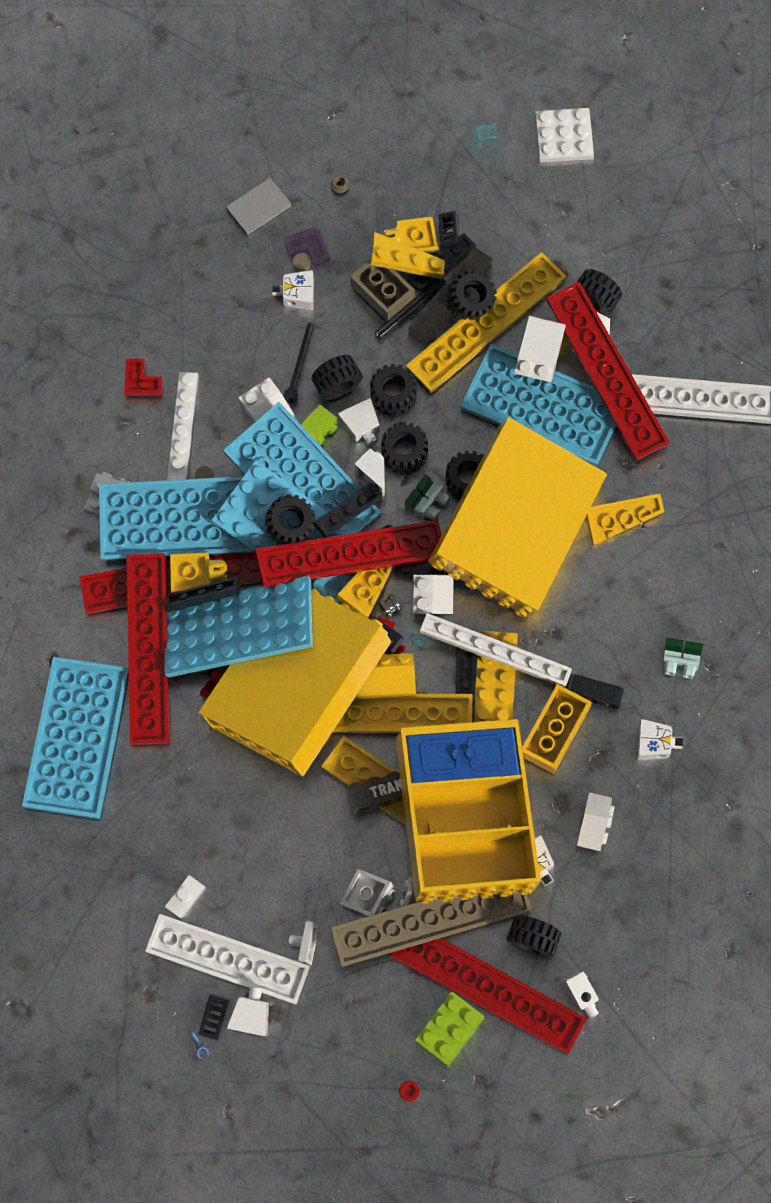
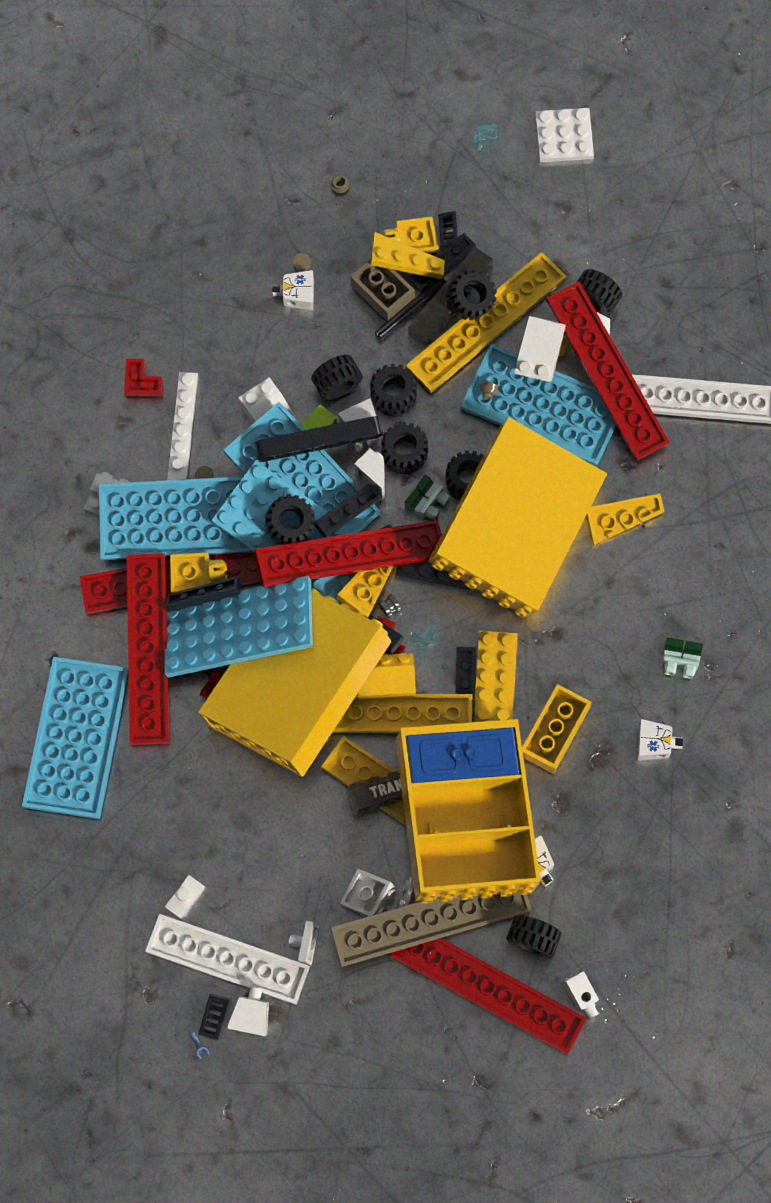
light grey tile [226,178,291,236] -> none
clear purple plate [283,226,330,266] -> none
black piece [283,322,314,404] -> none
red tile [399,1081,419,1102] -> none
white slope [413,575,453,614] -> none
lime brick [415,992,484,1068] -> none
white plate [419,613,572,688] -> none
black beam [566,674,624,709] -> none
white brick [577,792,615,851] -> none
none -> black beam [254,416,383,462]
none -> dark tan plate [480,380,498,400]

